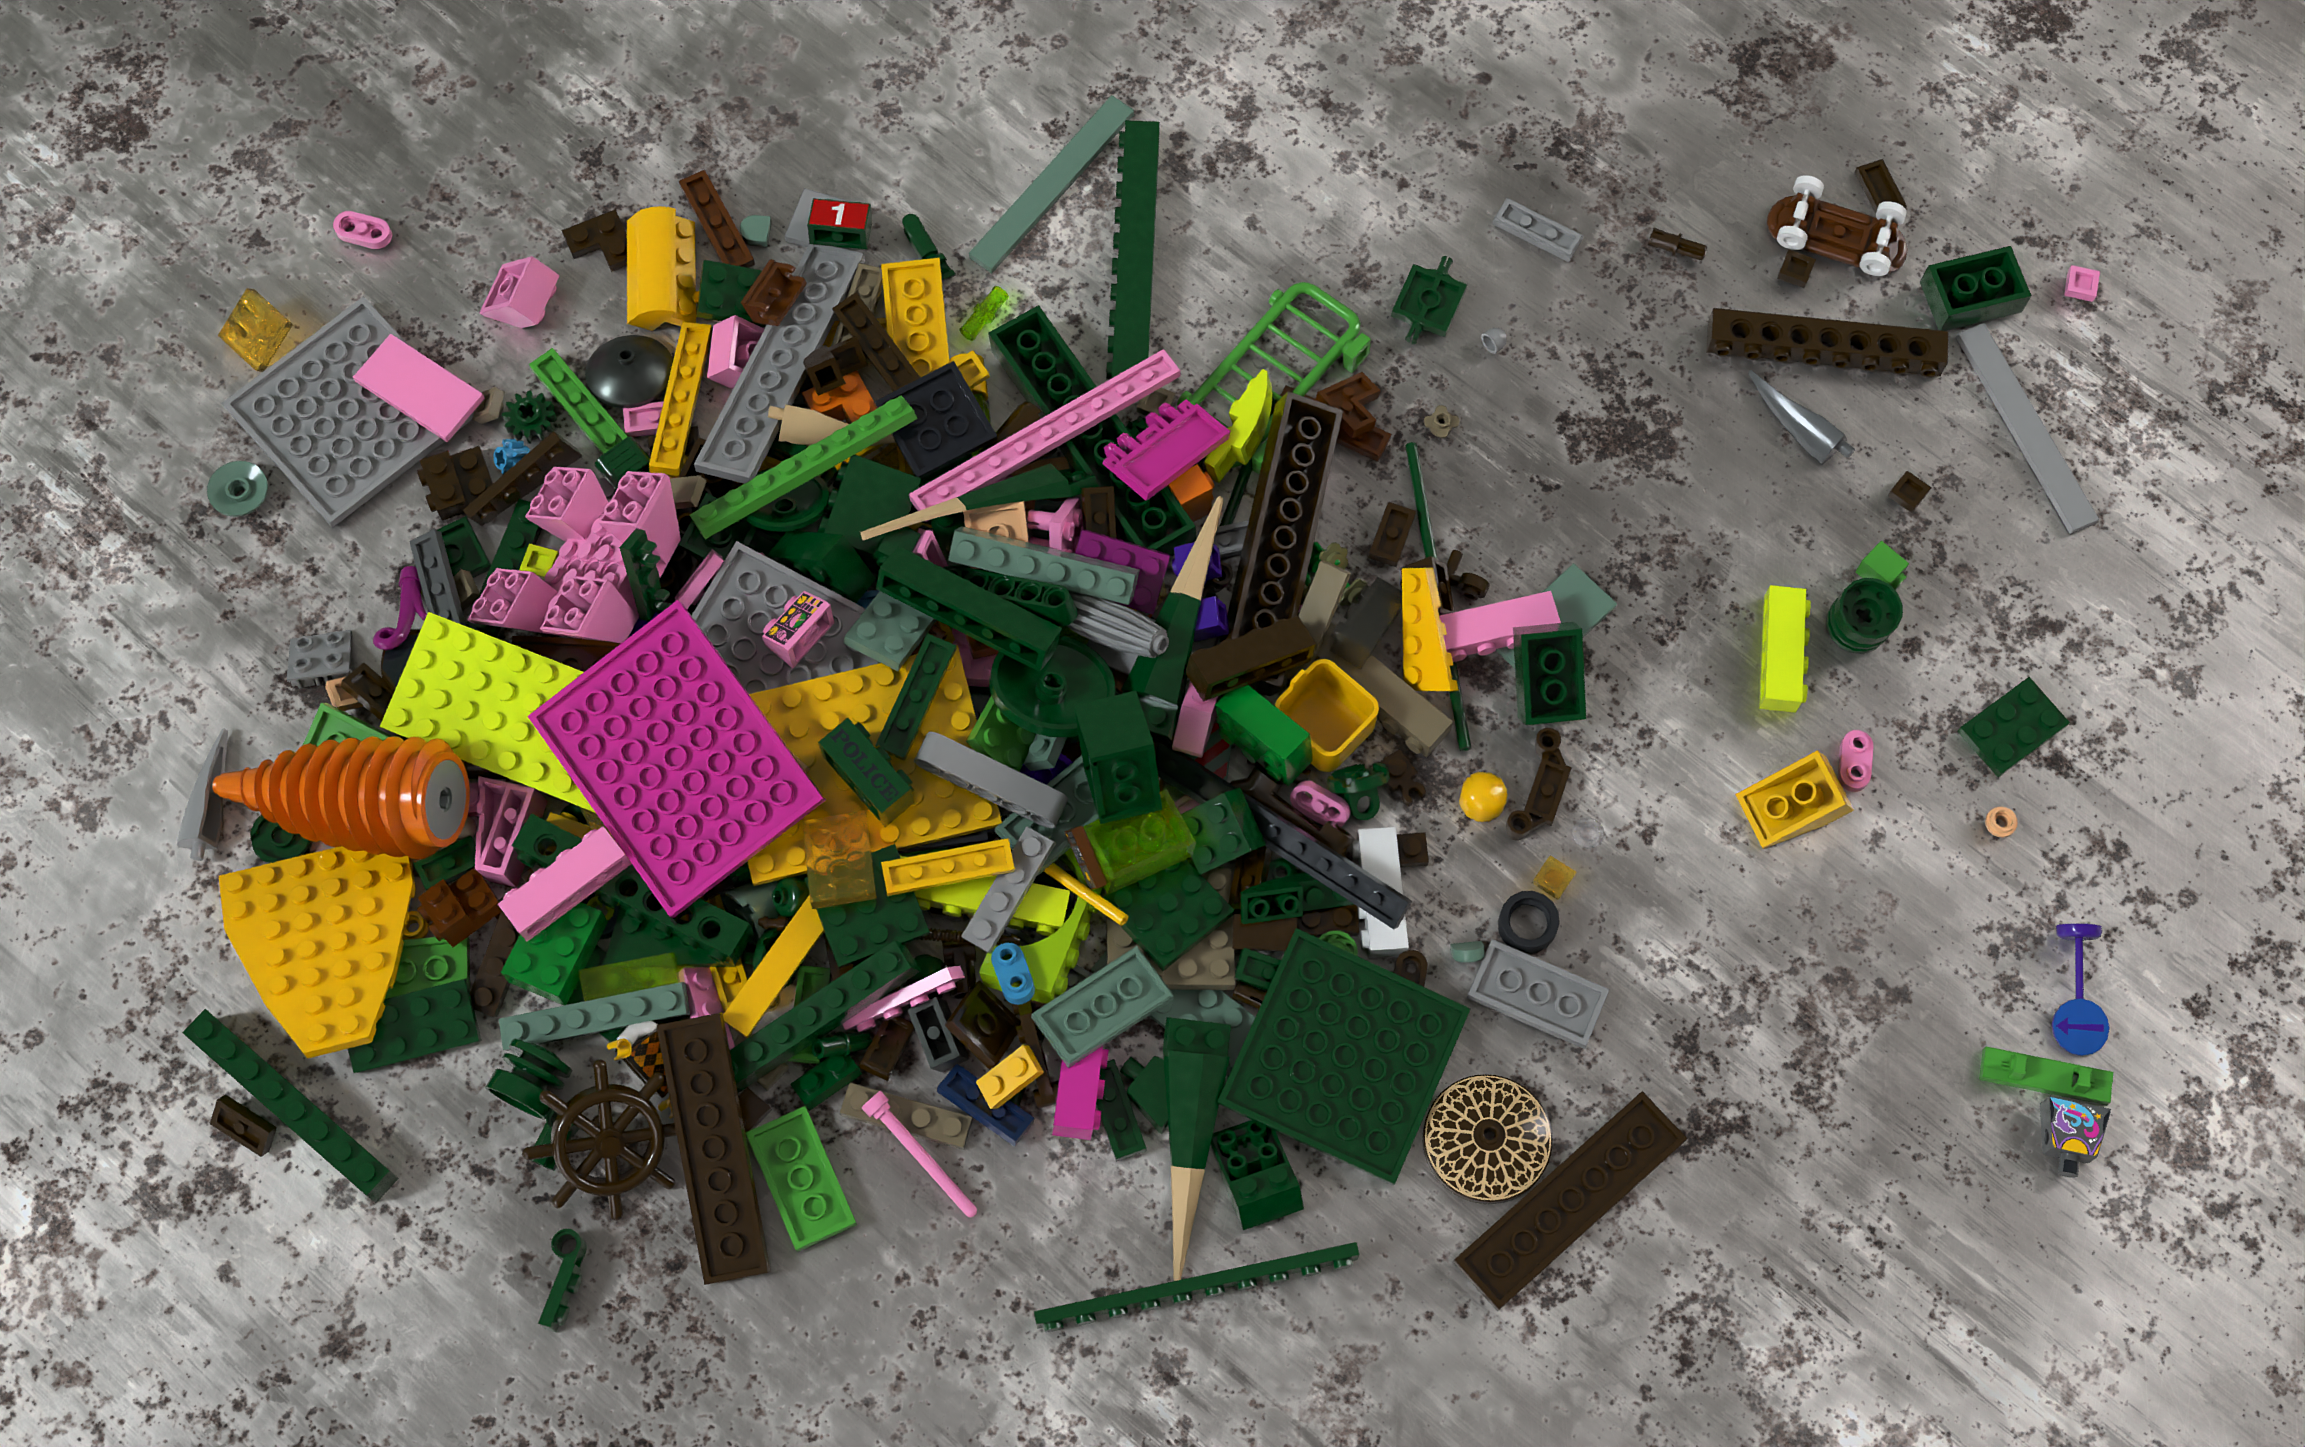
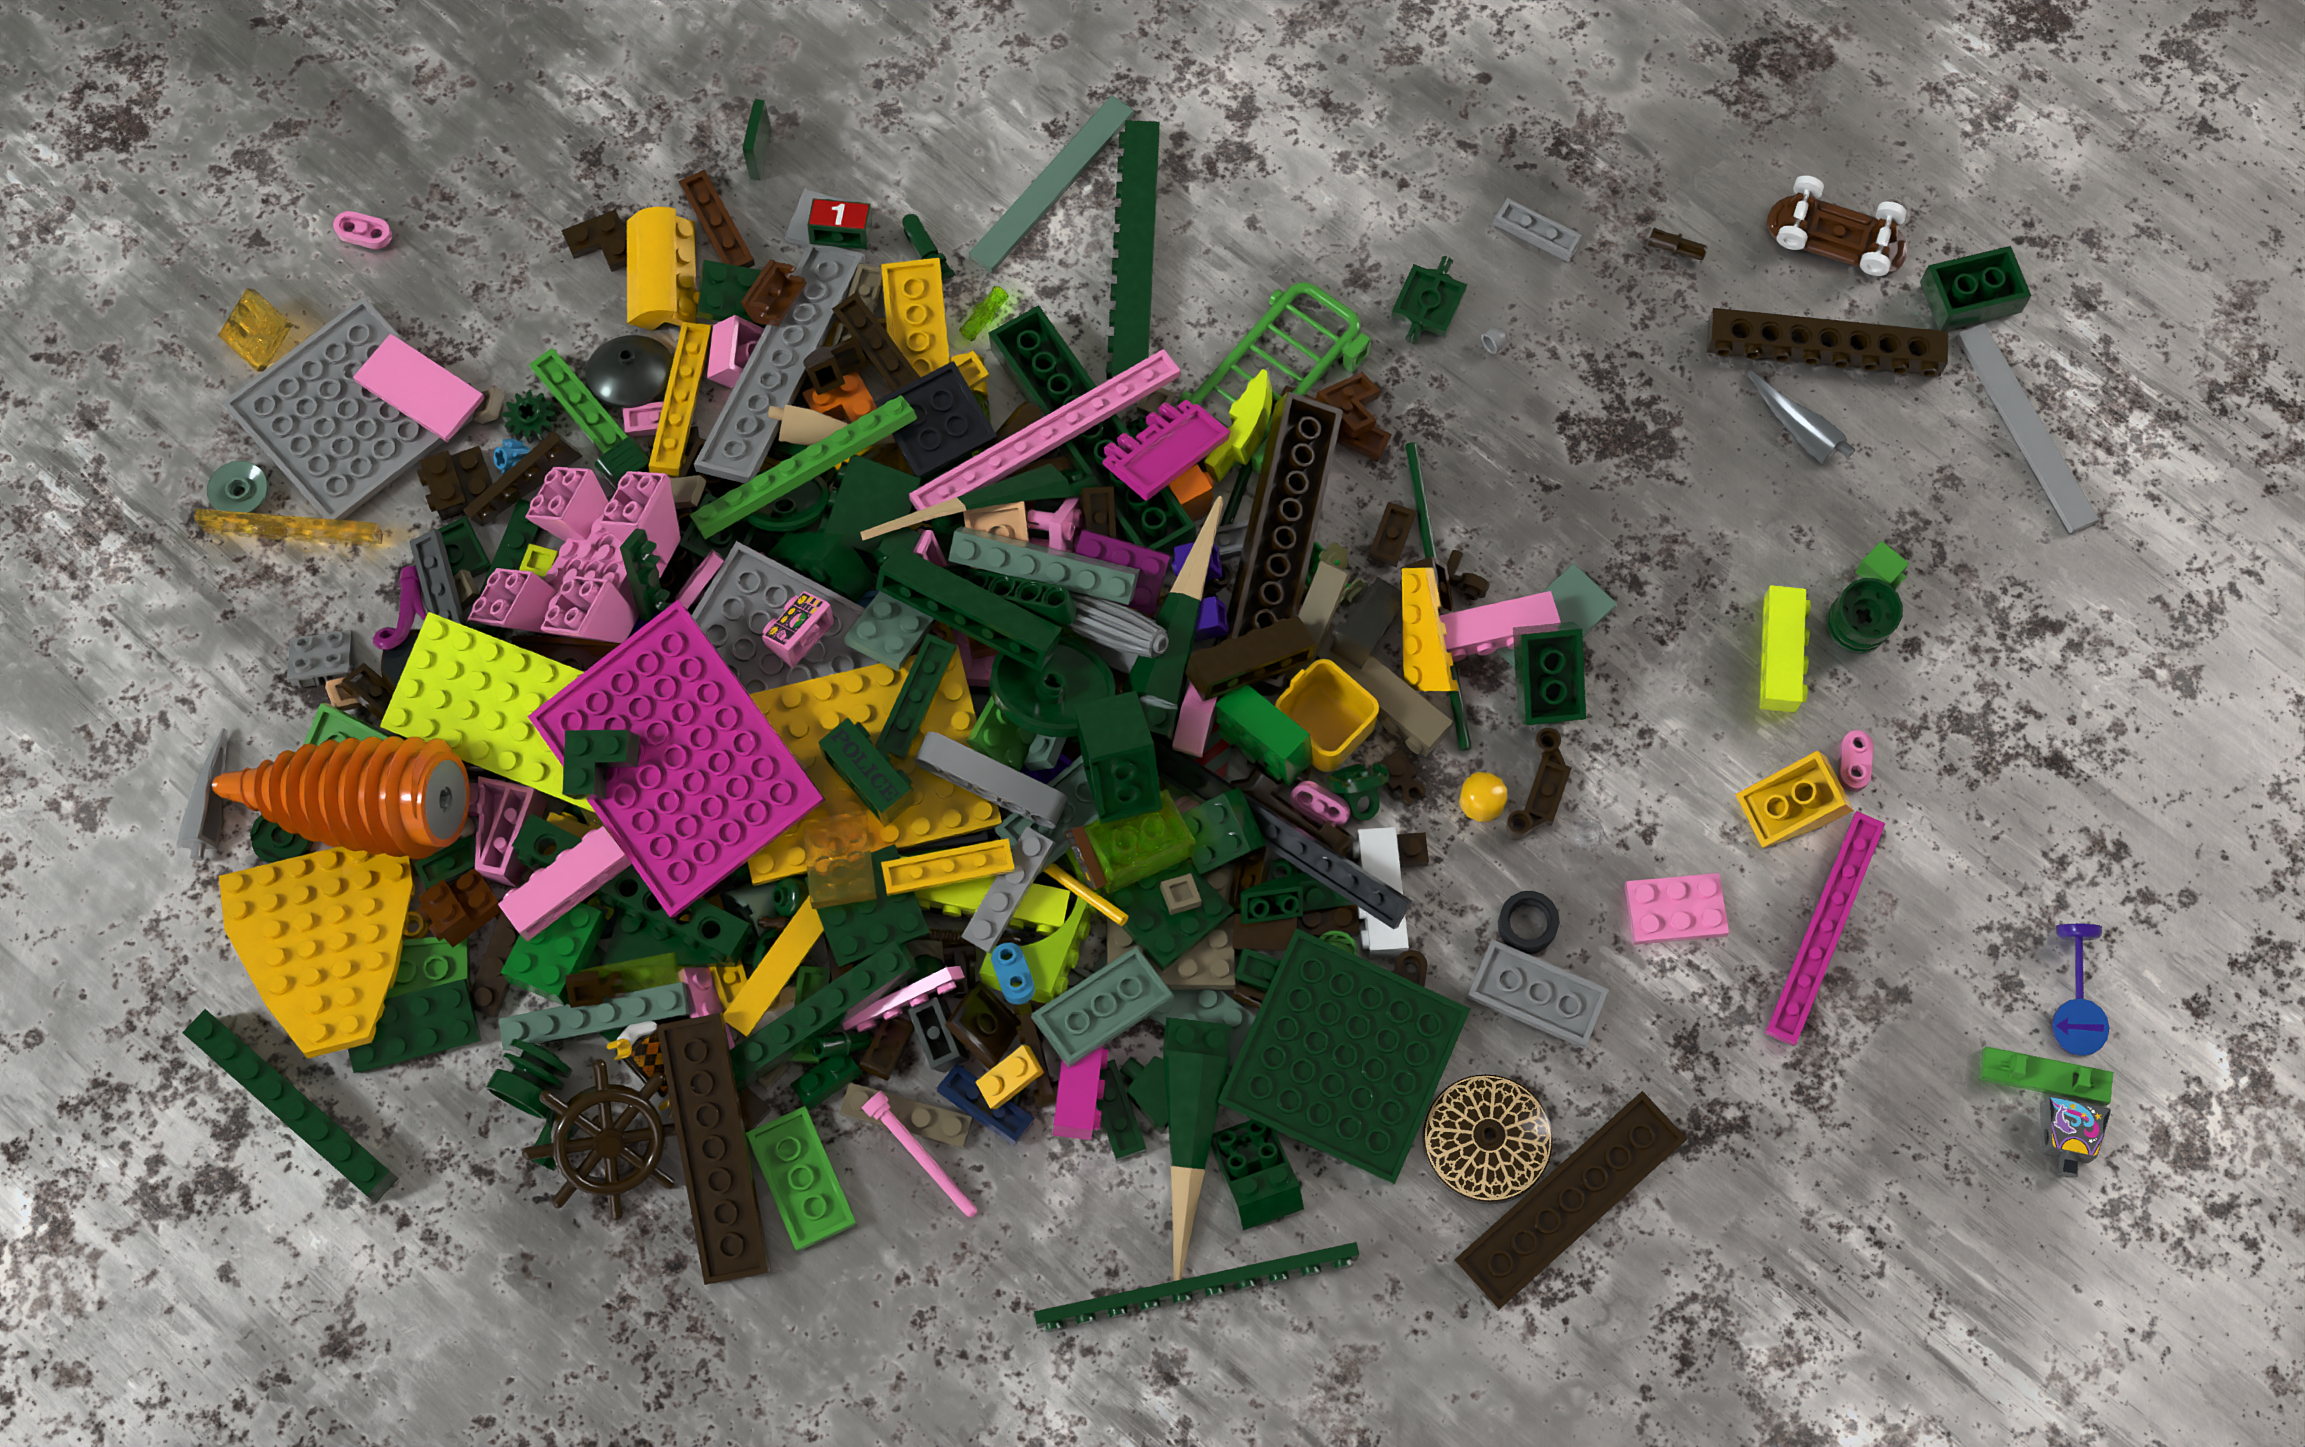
dark brown plate [210,1094,277,1157] -> none
bright pink slope [480,256,560,328] -> none
dark green plate [538,1229,587,1332] -> none
sand green tile [740,215,772,247] -> none
dark tan plate [1424,405,1460,439] -> none
sand green tile [1450,941,1485,962] -> none
clear yellow plate [1532,855,1576,900] -> none
dark brown plate [1777,249,1816,288] -> none
dark brown tile [1854,159,1907,214] -> none
dark brown plate [1888,471,1932,513] -> none
dark green plate [1957,677,2070,778] -> none
light nougat plate [1985,807,2018,838] -> none
bright pink plate [2064,265,2100,302] -> none
none -> clear yellow plate [194,509,383,547]
none -> dark green brick [562,730,639,800]
none -> dark brown plate [566,971,625,1008]
none -> dark green tile [742,99,772,180]
none -> dark tan plate [1160,873,1202,915]
none -> bright pink plate [1625,873,1729,945]
none -> dark pink plate [1764,811,1885,1046]

